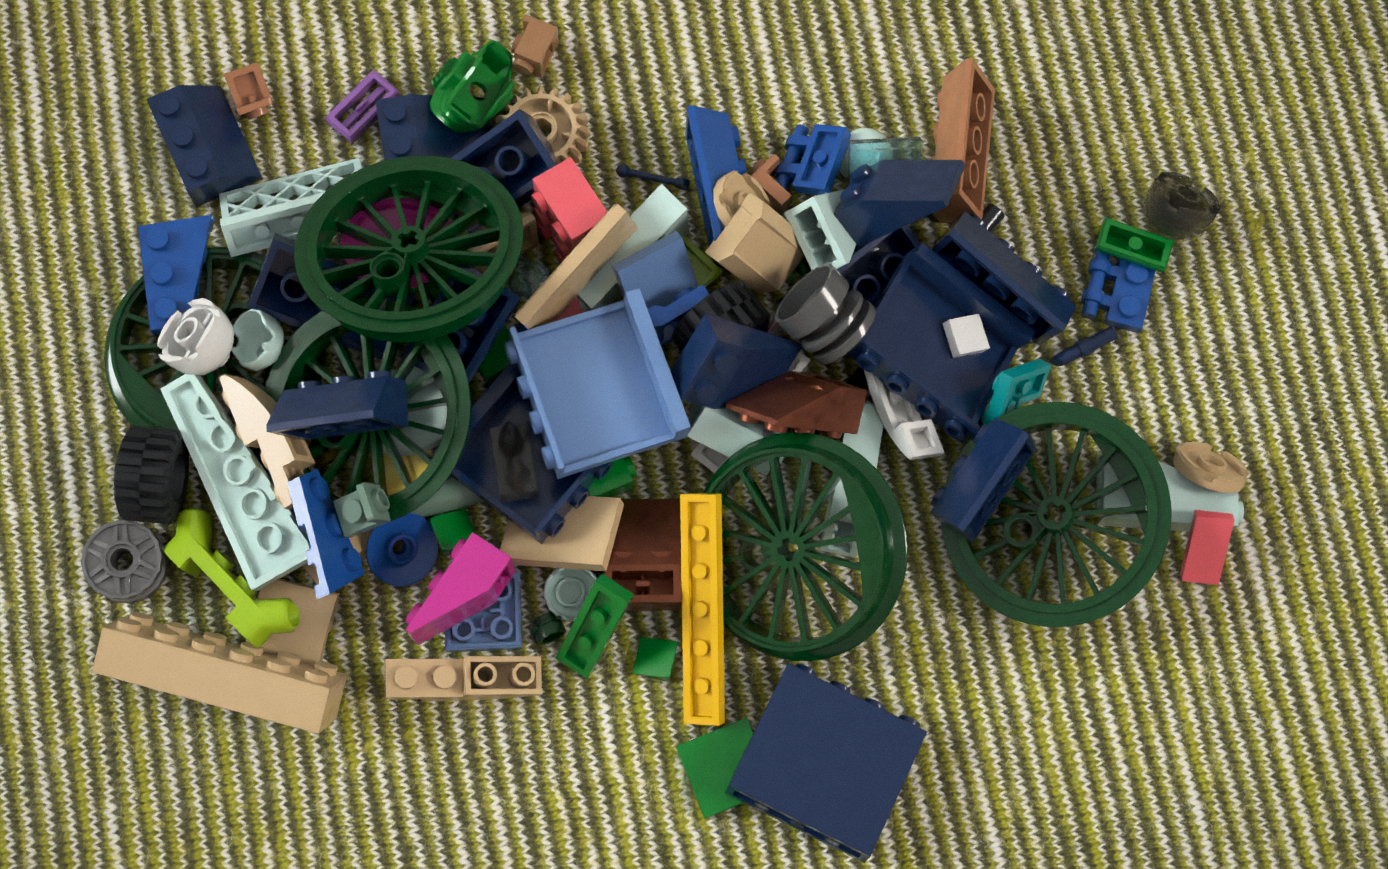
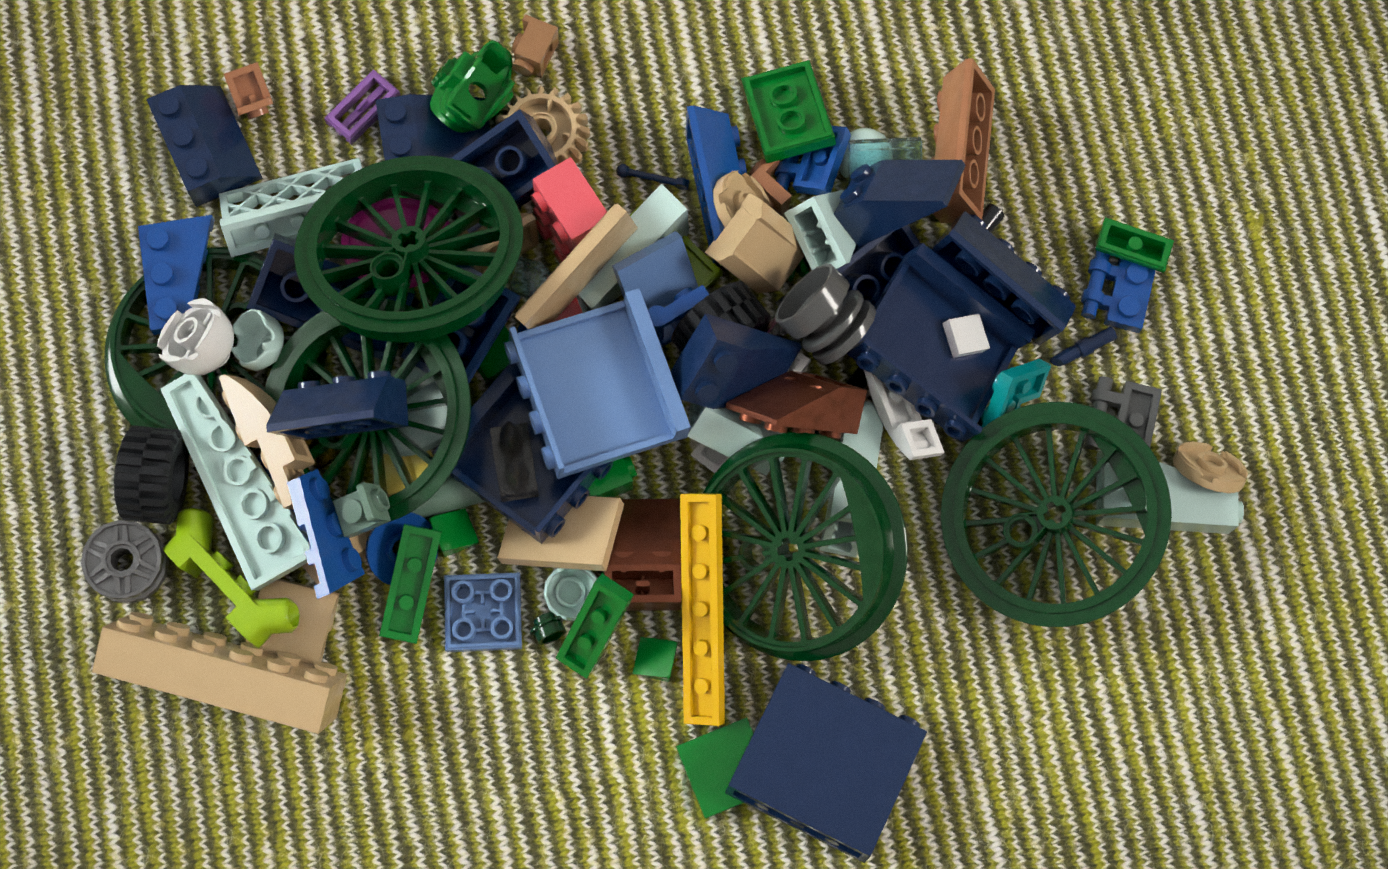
tan slope [384,656,542,702] -> none
dark pink slope [405,532,516,645] -> none
dark blue slope [931,418,1037,543] -> none
clear smoke cylinder [1144,171,1221,240] -> none
coral tile [1180,510,1235,585] -> none
none -> green plate [379,523,442,644]
none -> green tile [741,60,836,164]
none -> dark grey plate [1084,376,1162,450]

